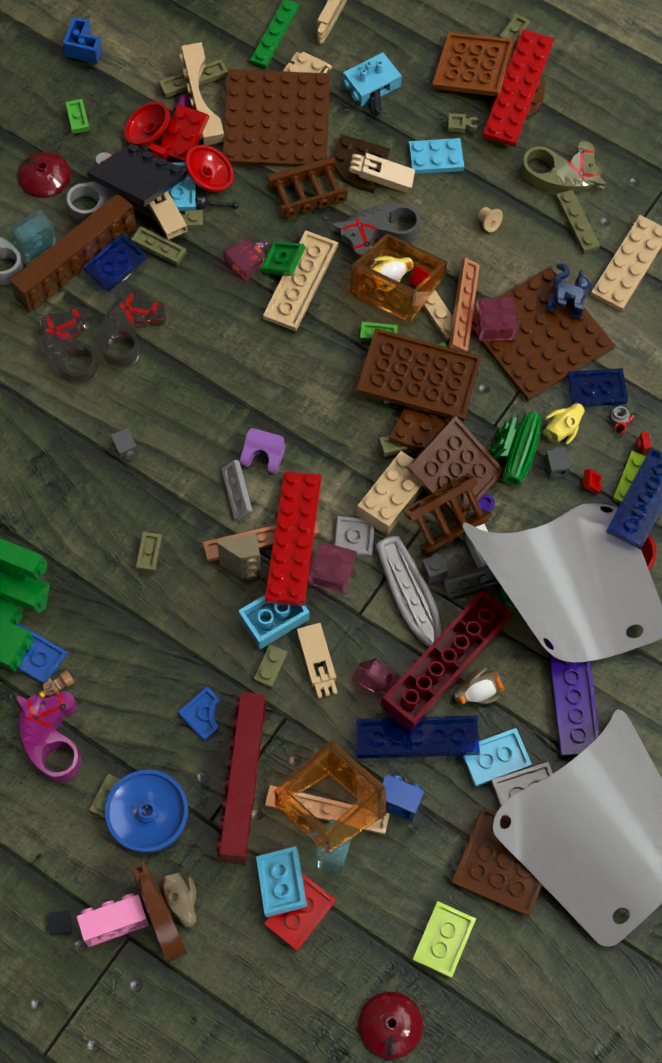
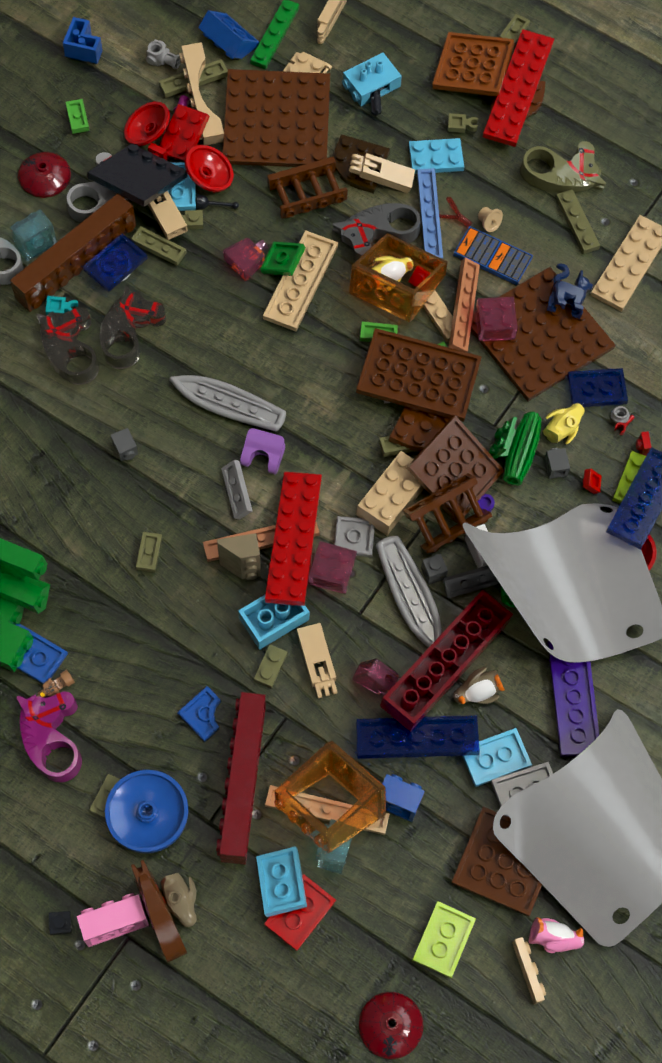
none -> teal plate [45,296,78,317]
none -> light grey connector [146,39,181,69]
none -> light grey piece [169,375,286,432]
none -> blue slope [198,10,260,59]
none -> medium blue plate [417,168,443,262]
none -> clear red plant [439,197,472,228]
none -> tile [453,226,533,285]
none -> tan plate [512,937,546,1005]
none -> bright pink animal [529,917,584,953]

